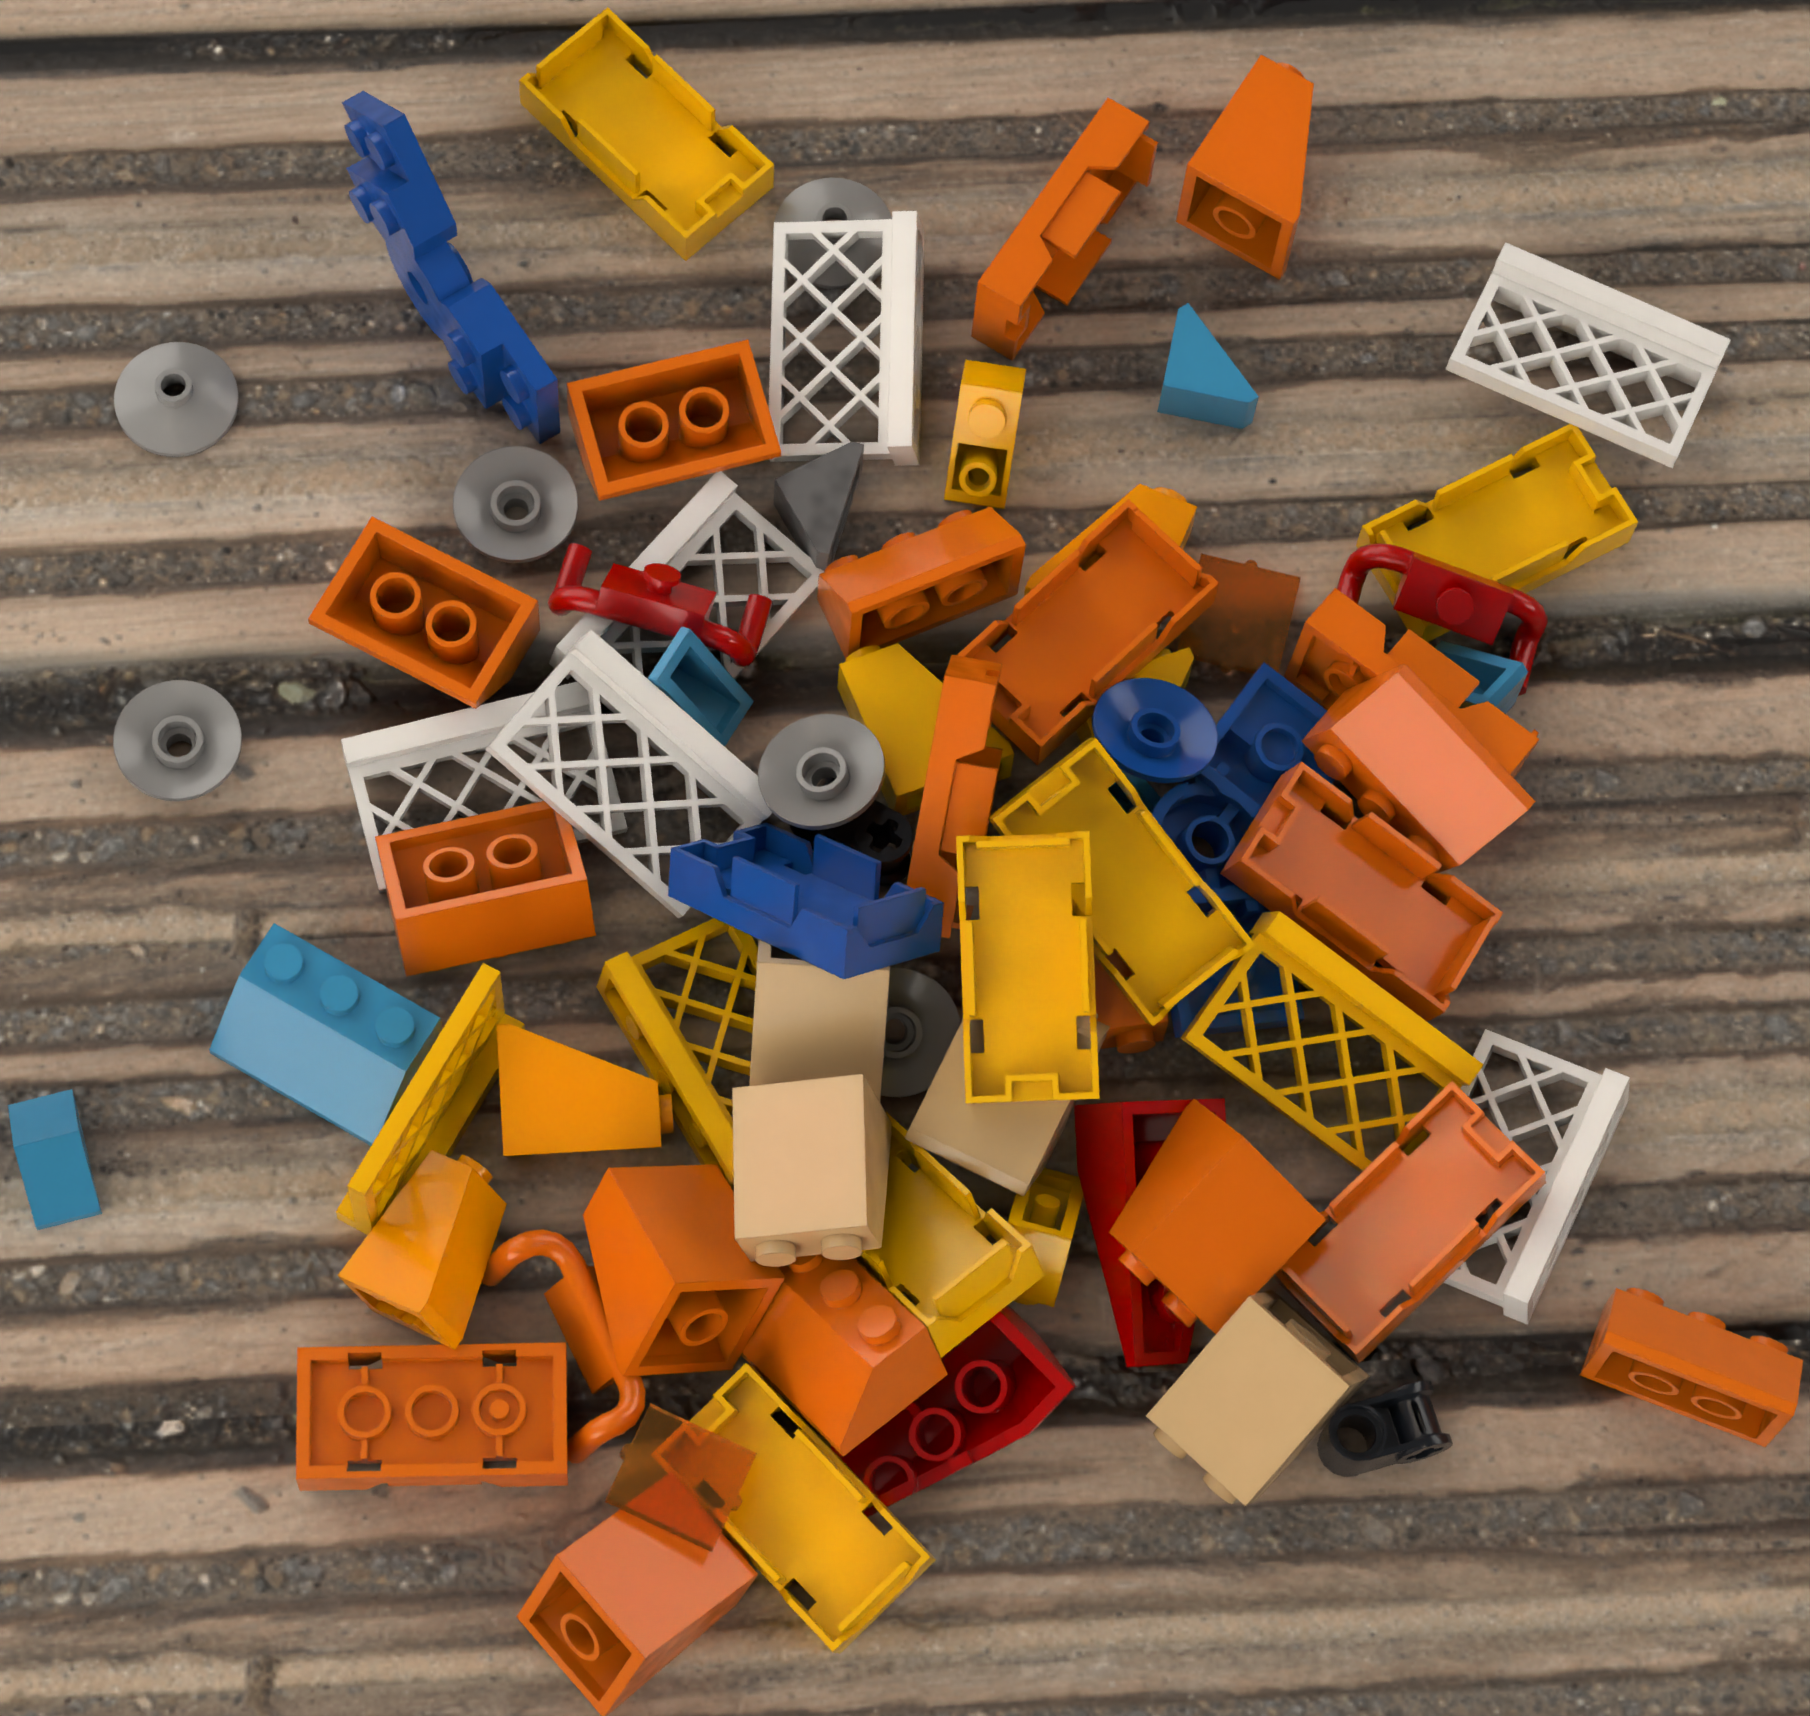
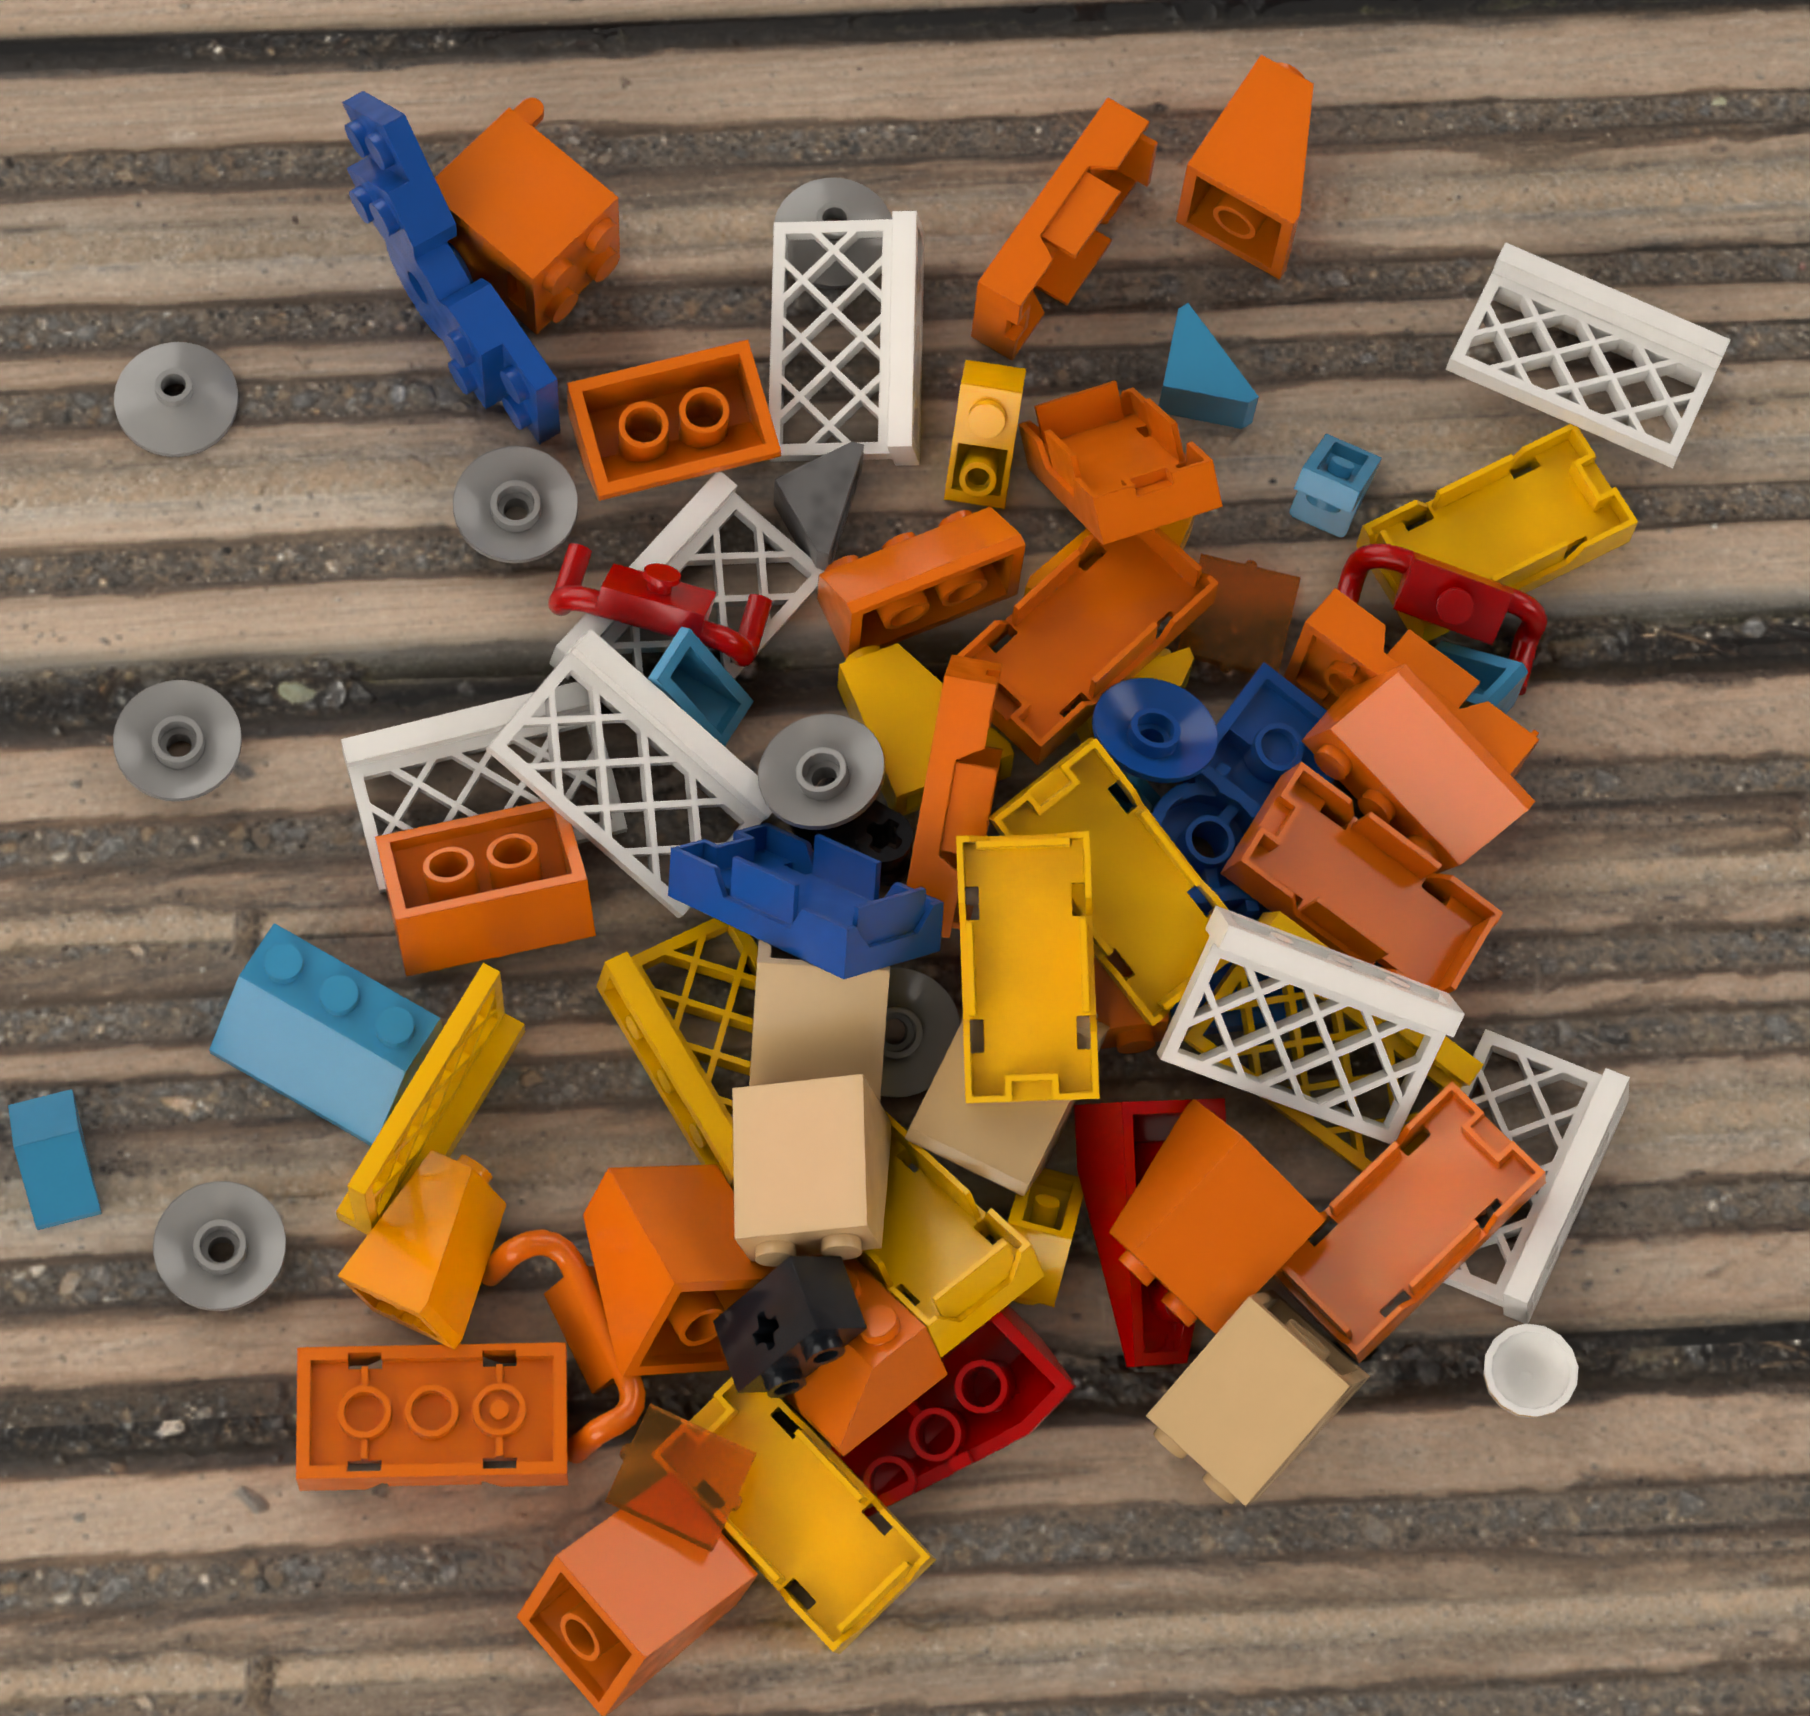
orange slope [308,516,540,709] -> none
light orange slope [496,1024,674,1156] -> none
yellow piece [519,7,774,261] -> none
black piece [1317,1380,1453,1477] -> none
orange slope [1580,1288,1803,1447] -> none
none -> light grey dish [153,1181,287,1311]
none -> orange container [435,97,620,335]
none -> black brick [713,1256,867,1398]
none -> orange piece [1018,380,1223,545]
none -> white fence [1157,906,1465,1144]
none -> dark azure slope [1290,433,1382,537]
none -> white piece [1483,1323,1578,1418]

